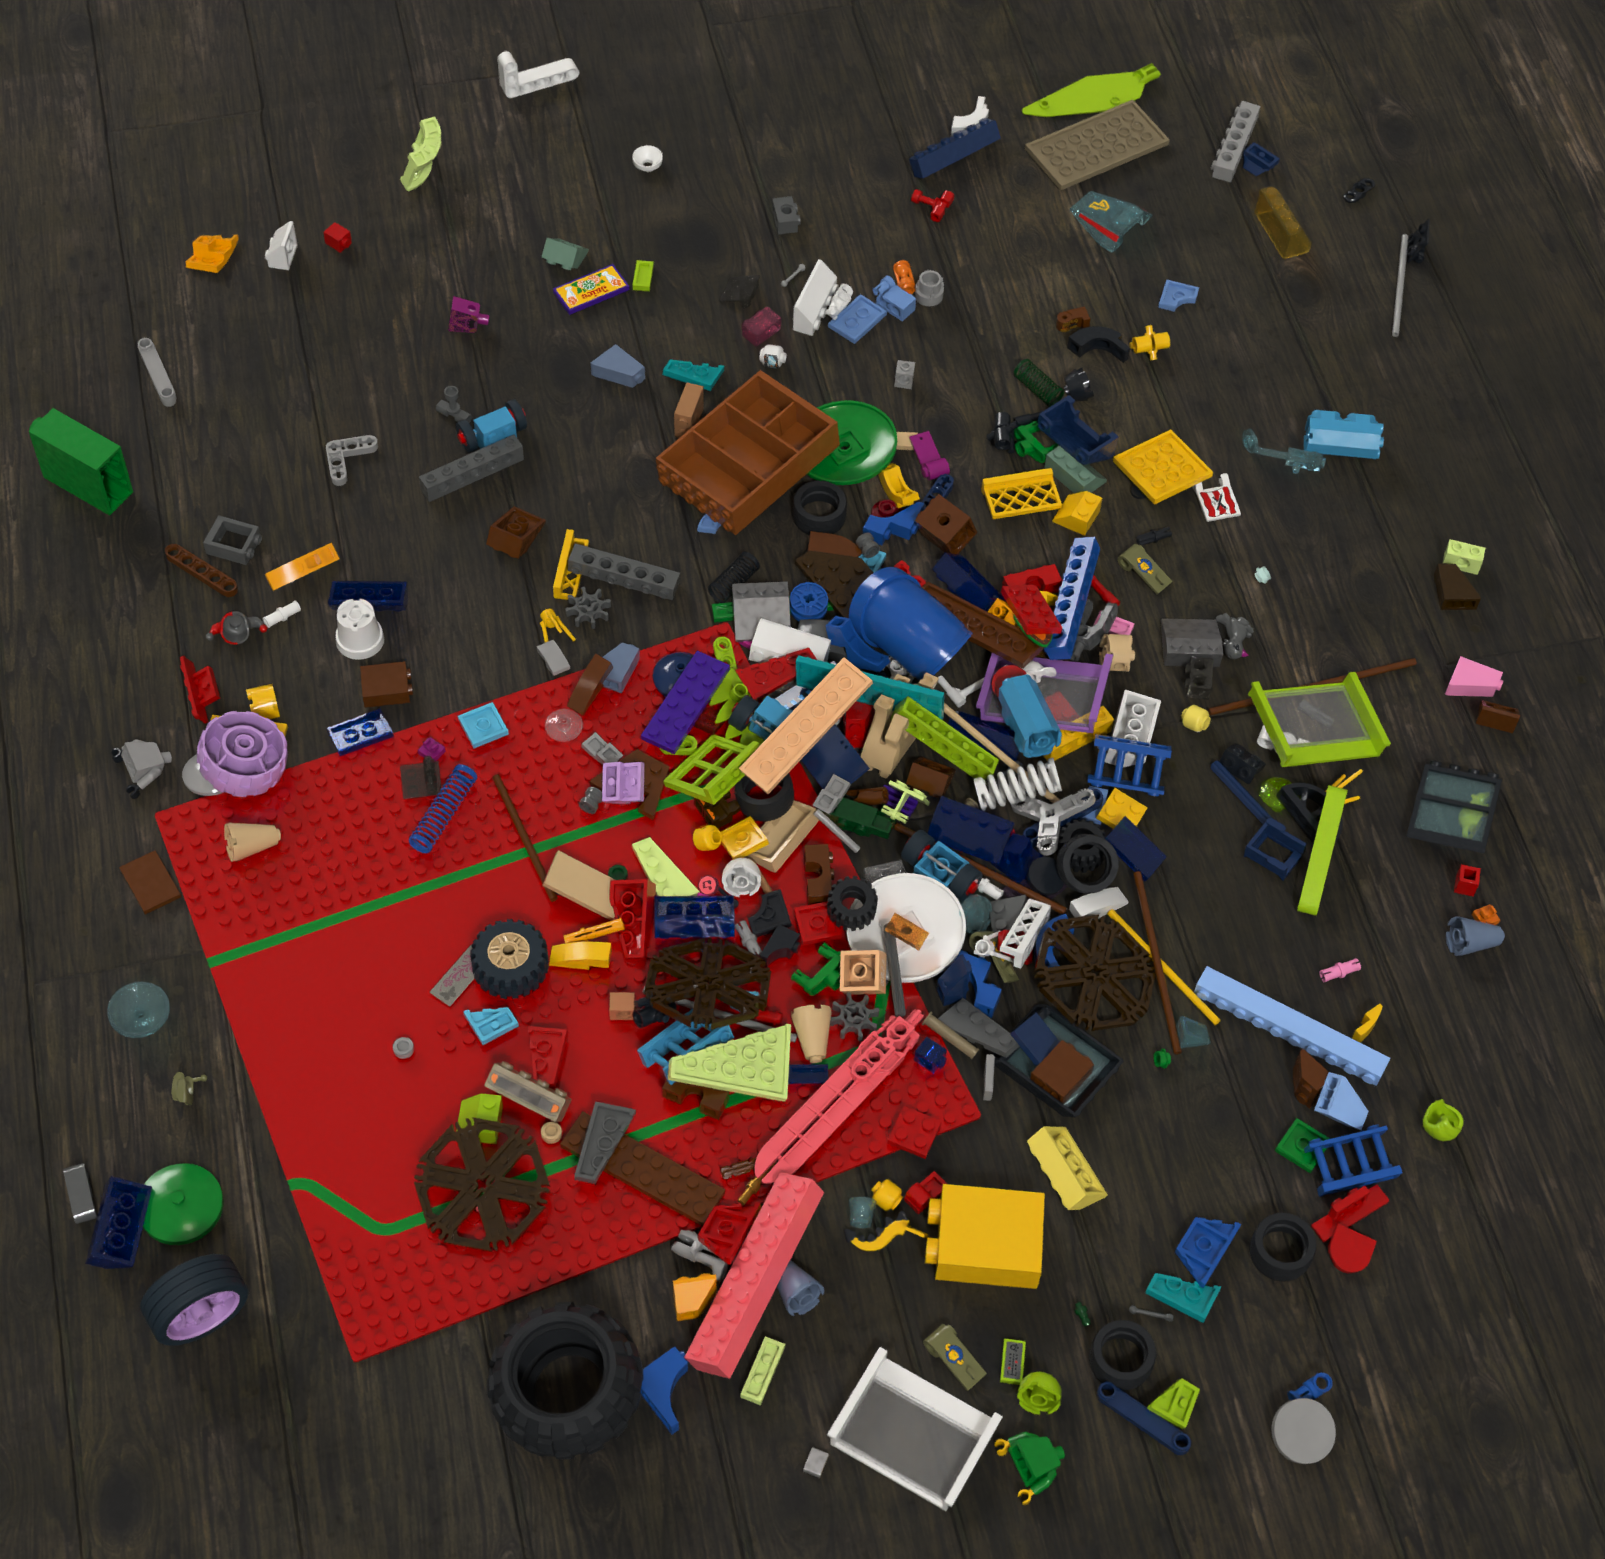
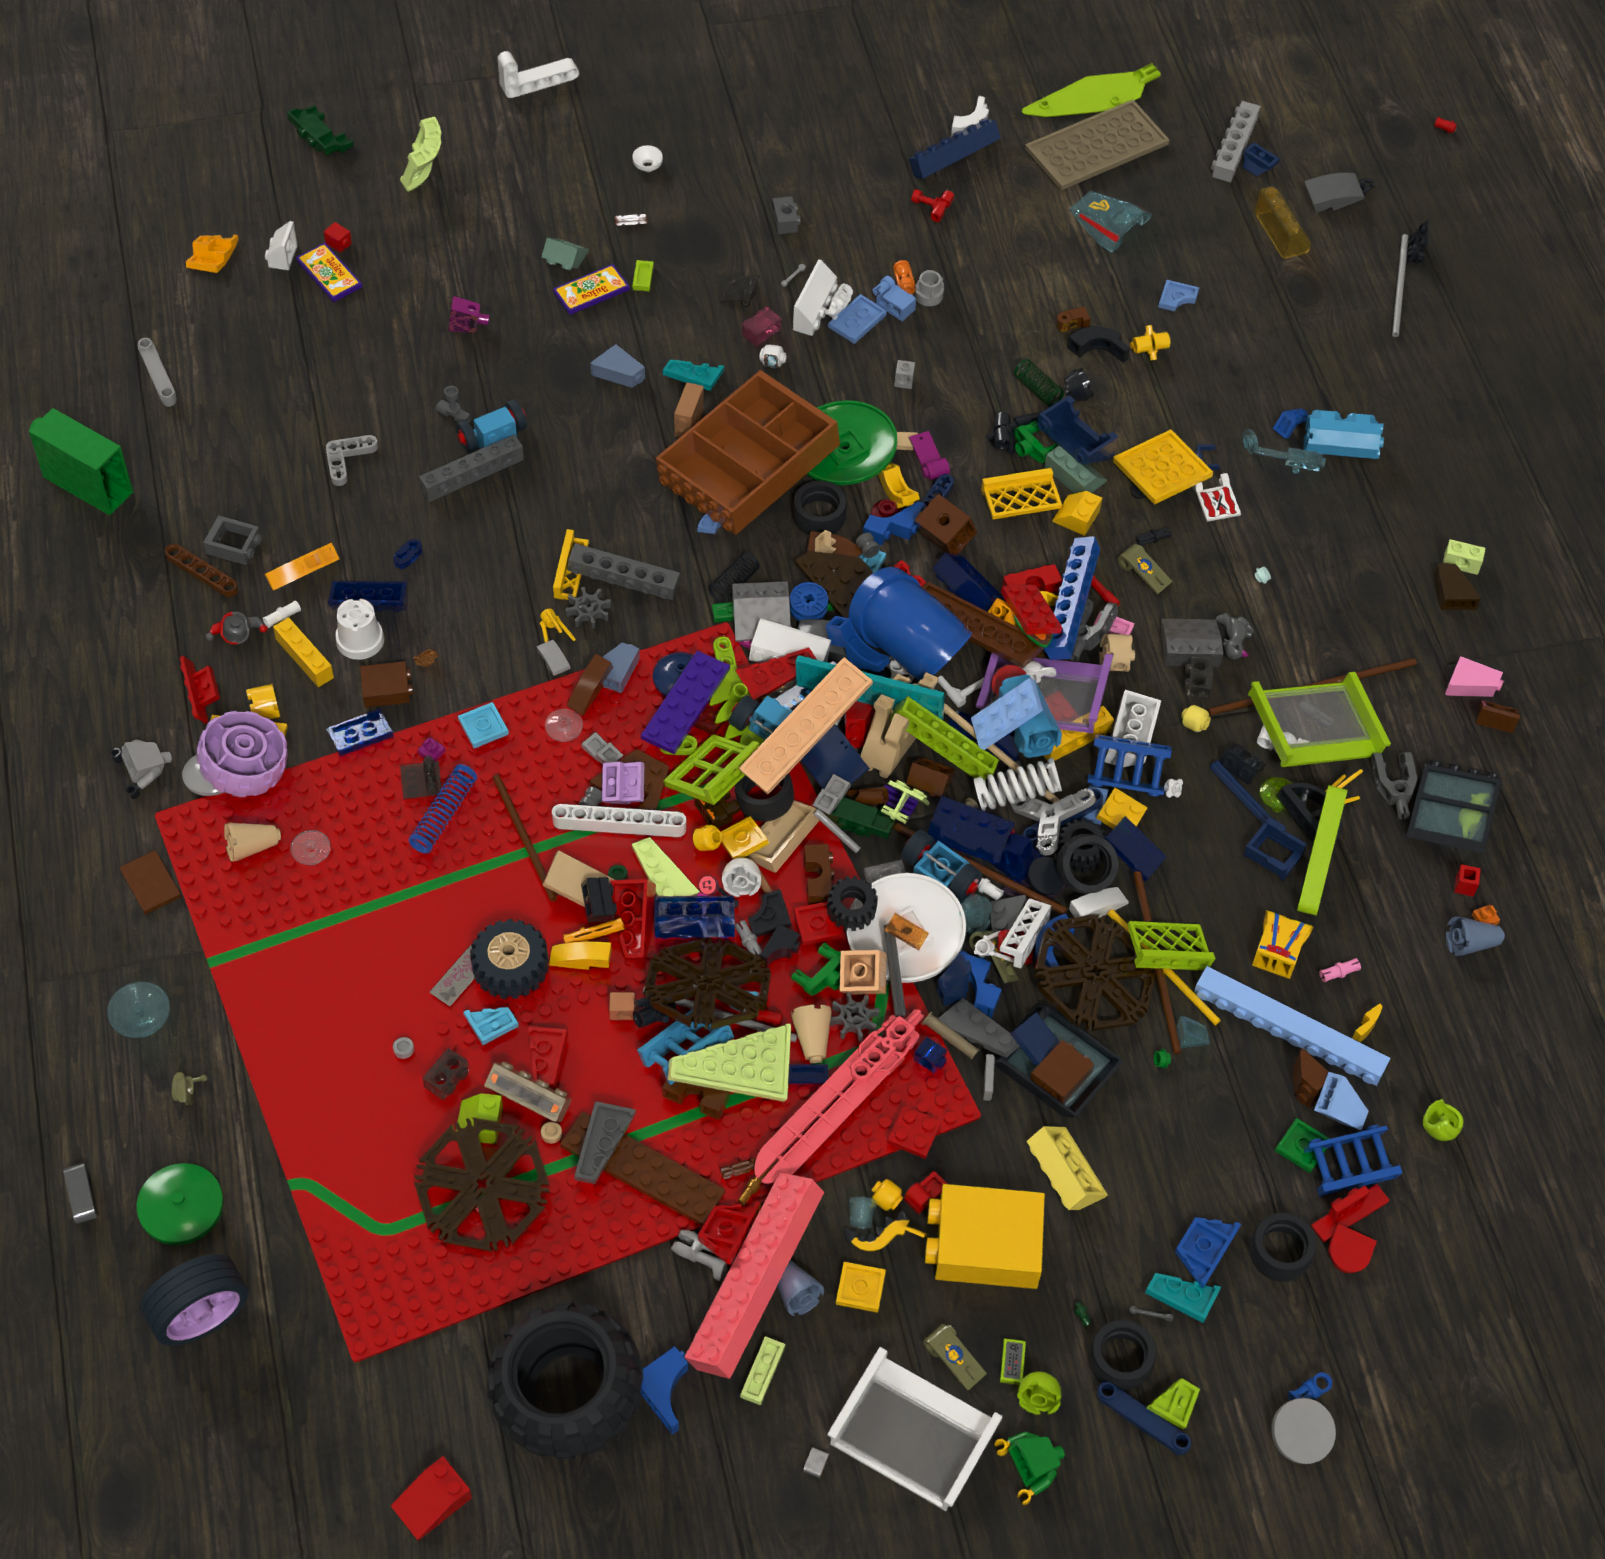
clear blue slope [85,1176,152,1269] -> none
reddish brown slope [486,506,546,559] -> none
light orange slope [673,1273,717,1321] -> none
none -> yellow brick [273,617,334,688]
none -> dark green bracket [287,105,354,156]
none -> clear dish [291,830,331,865]
none -> tile [296,243,362,302]
none -> red slope [391,1456,472,1541]
none -> clear blue beam [393,539,422,569]
none -> clear orange plate [413,649,438,667]
none -> clear smoke brick [422,1048,469,1100]
none -> white beam [552,804,686,837]
none -> black brick [581,877,617,922]
none -> axle [614,214,647,226]
none -> tan tile [815,530,836,554]
none -> yellow plate [836,1262,886,1313]
none -> light blue plate [971,678,1043,750]
none -> lime fence [1127,921,1215,970]
none -> white plate [1164,779,1183,797]
none -> dark blue piece [1195,444,1220,470]
none -> yellow piece [1252,910,1313,979]
none -> blue bracket [1273,408,1309,439]
none -> dark grey slope [1305,173,1365,213]
none -> dark grey piece [1371,752,1418,819]
none -> red pin [1434,117,1457,133]

